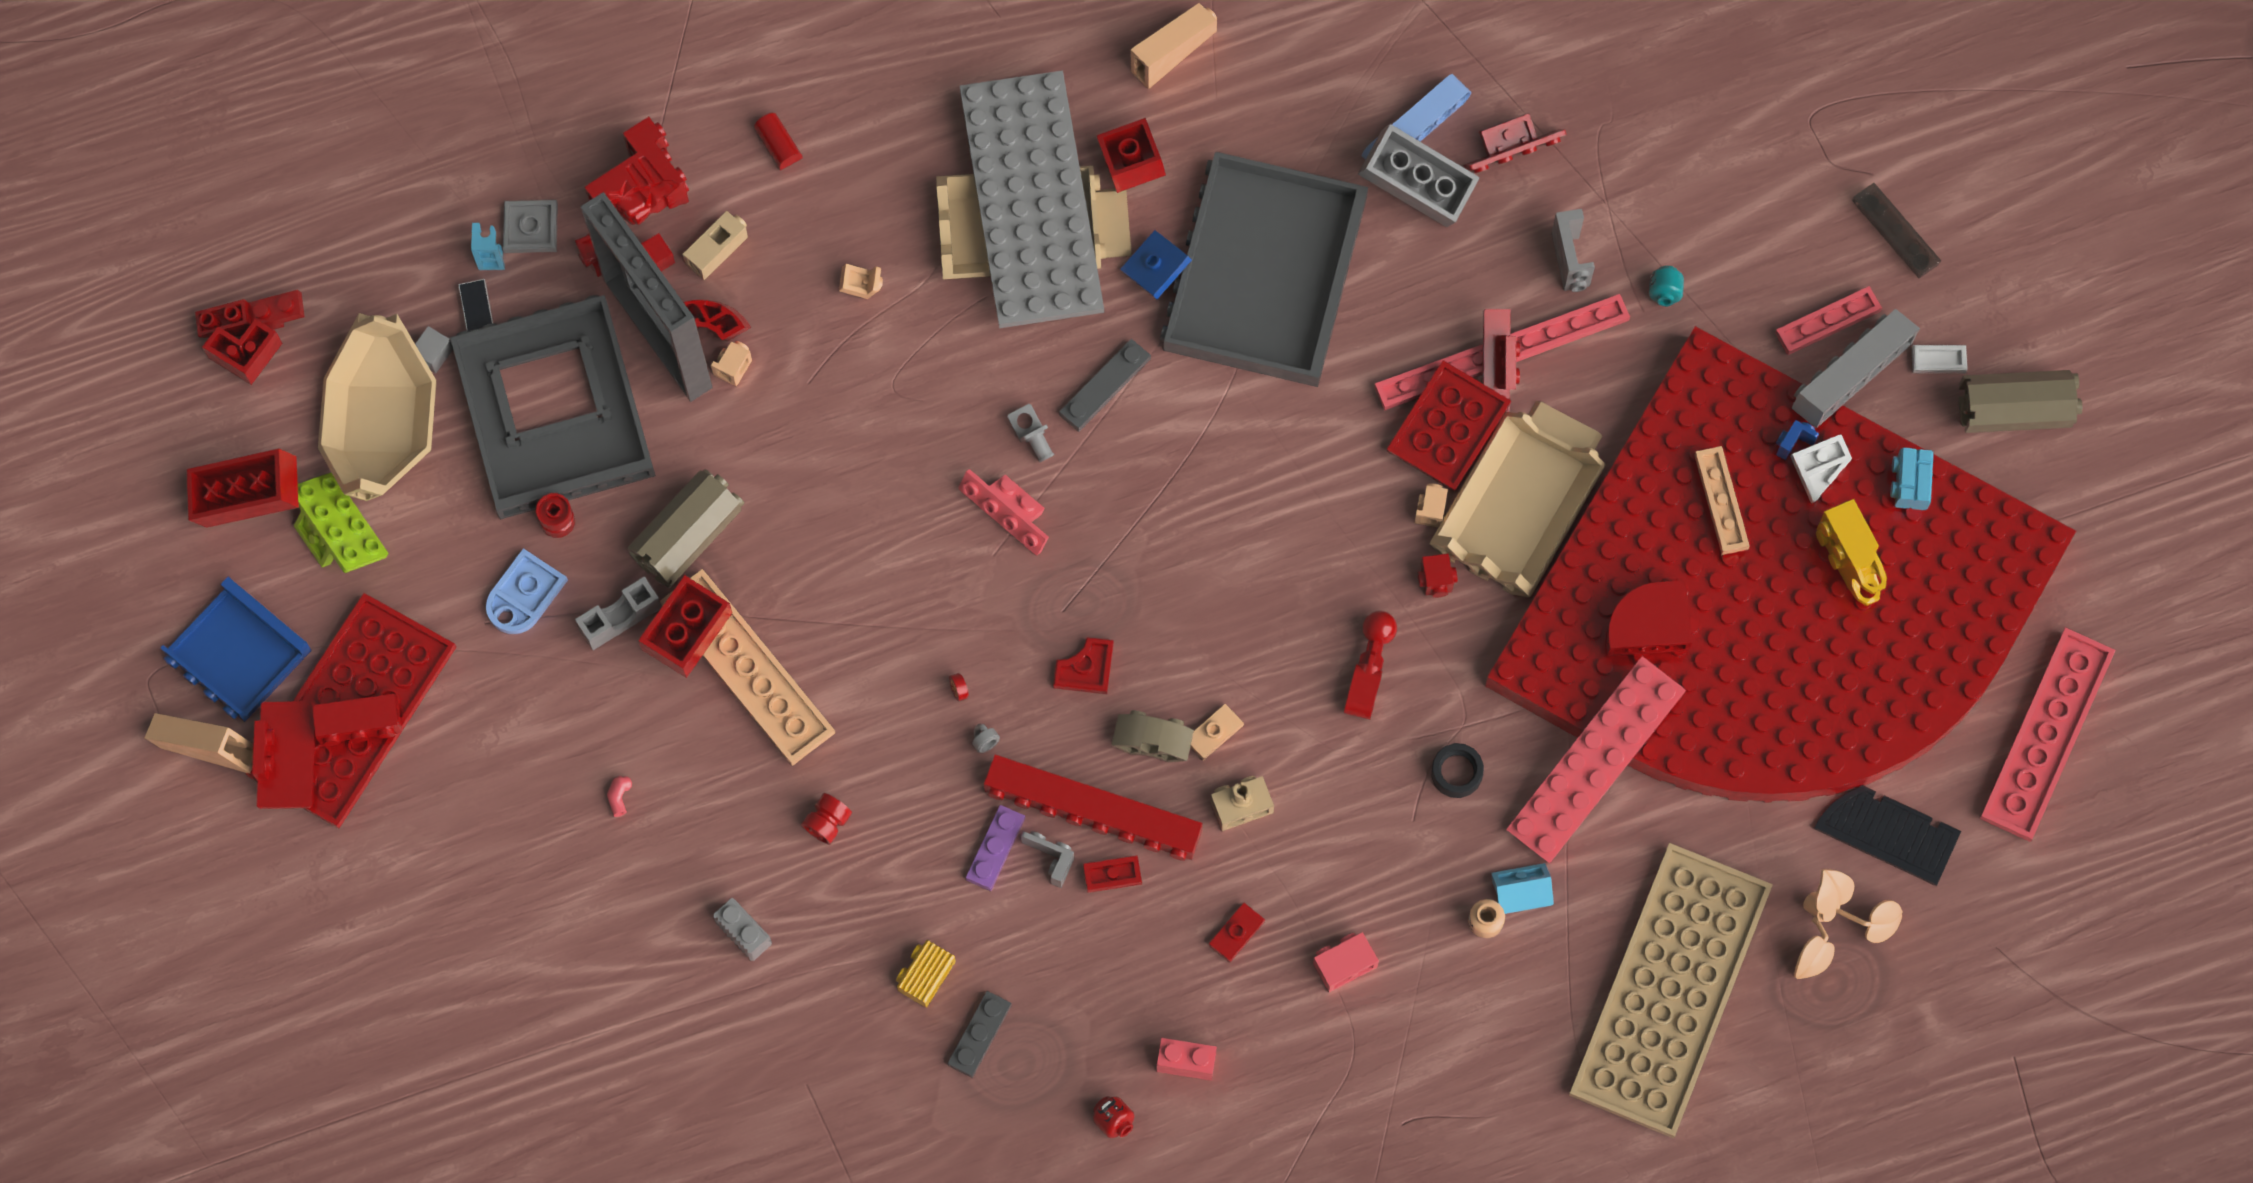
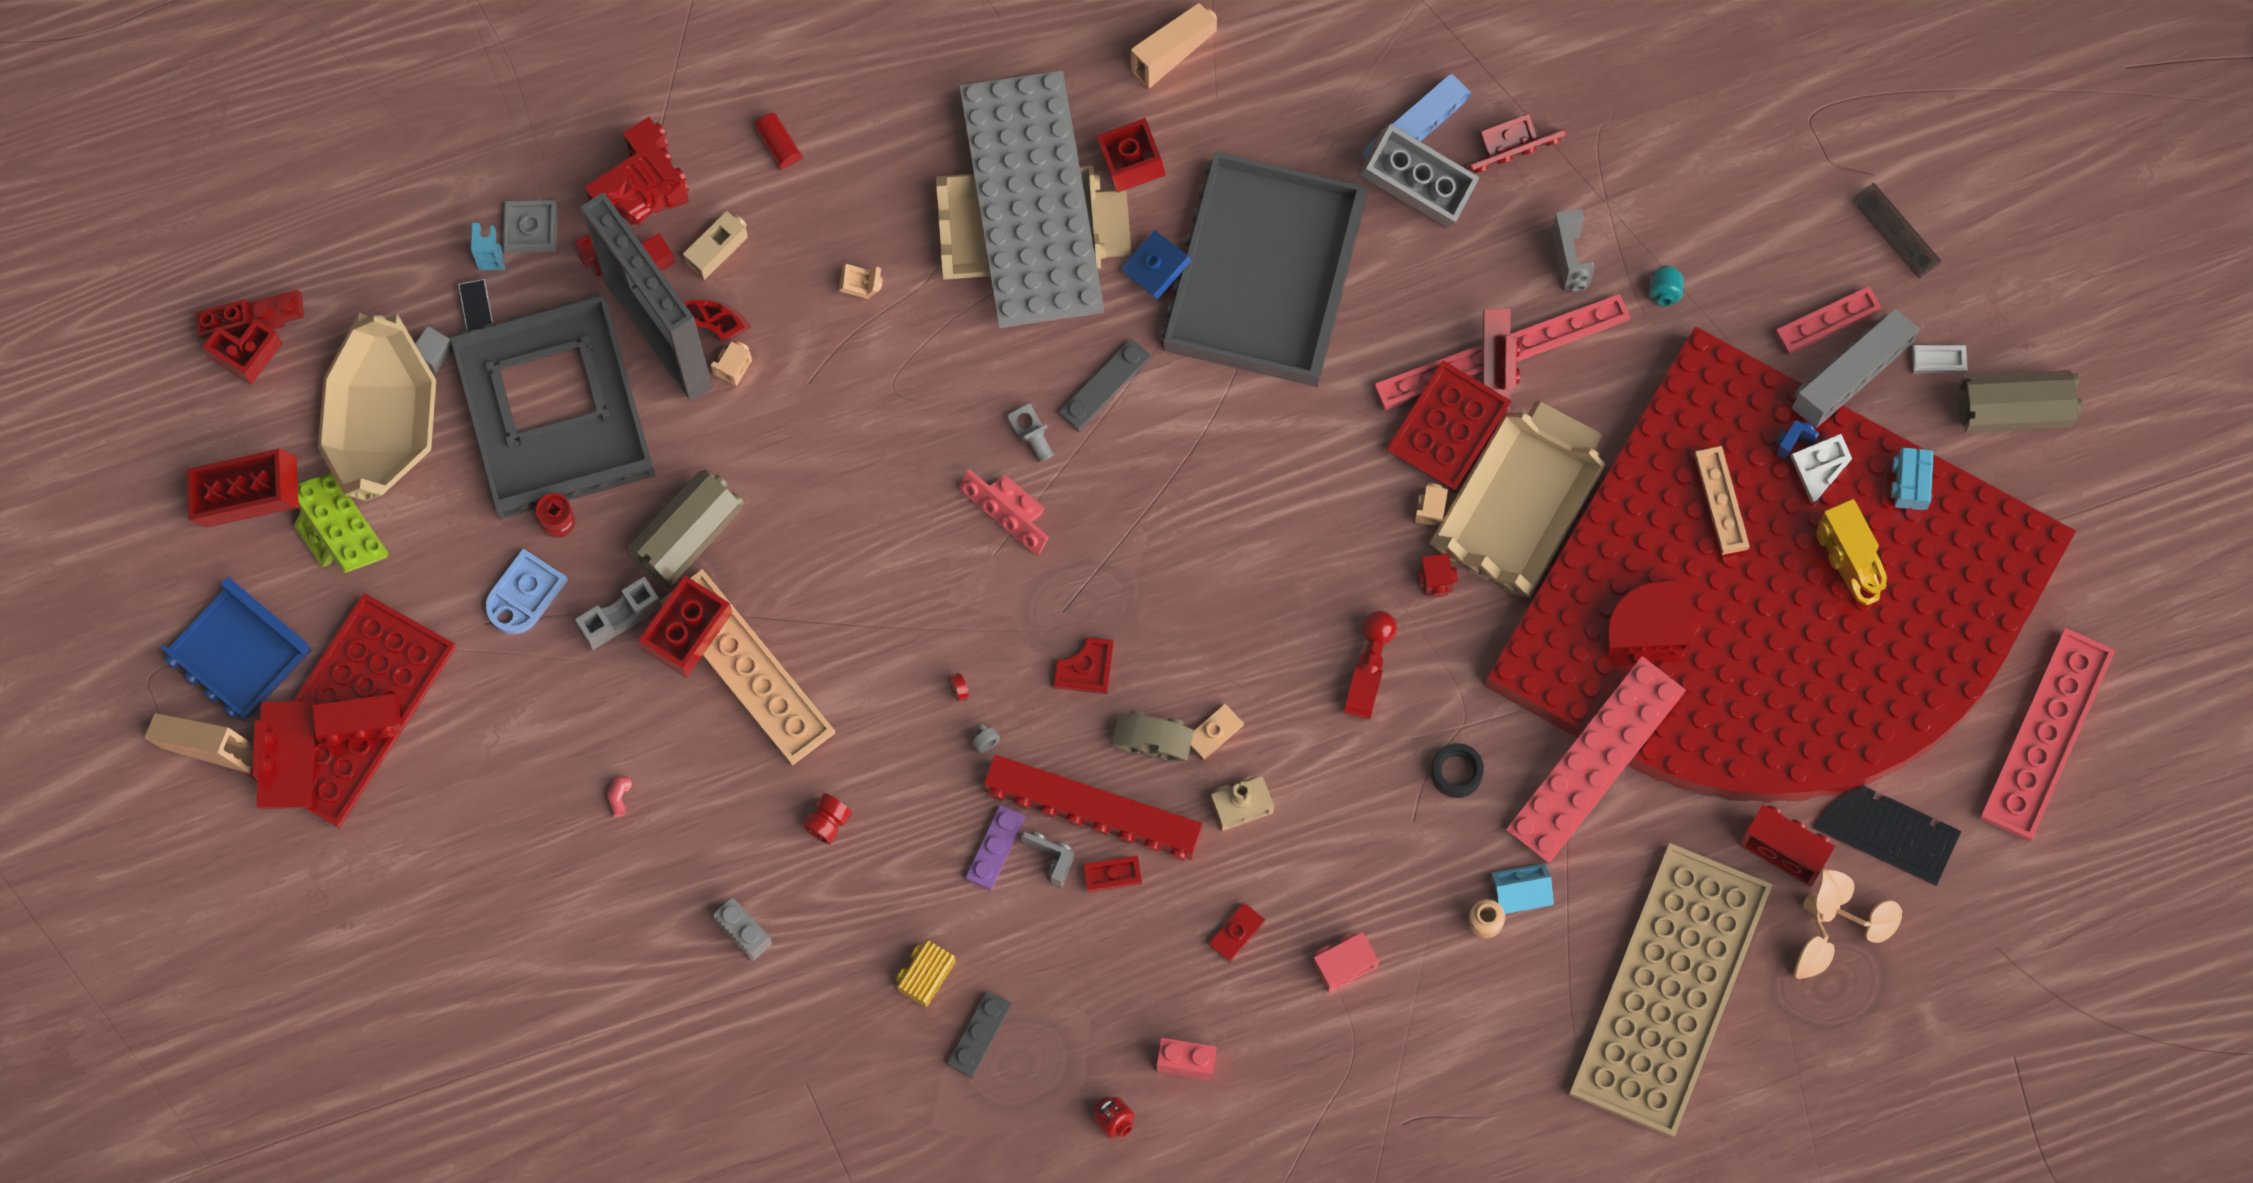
none -> red brick [1739,804,1835,887]

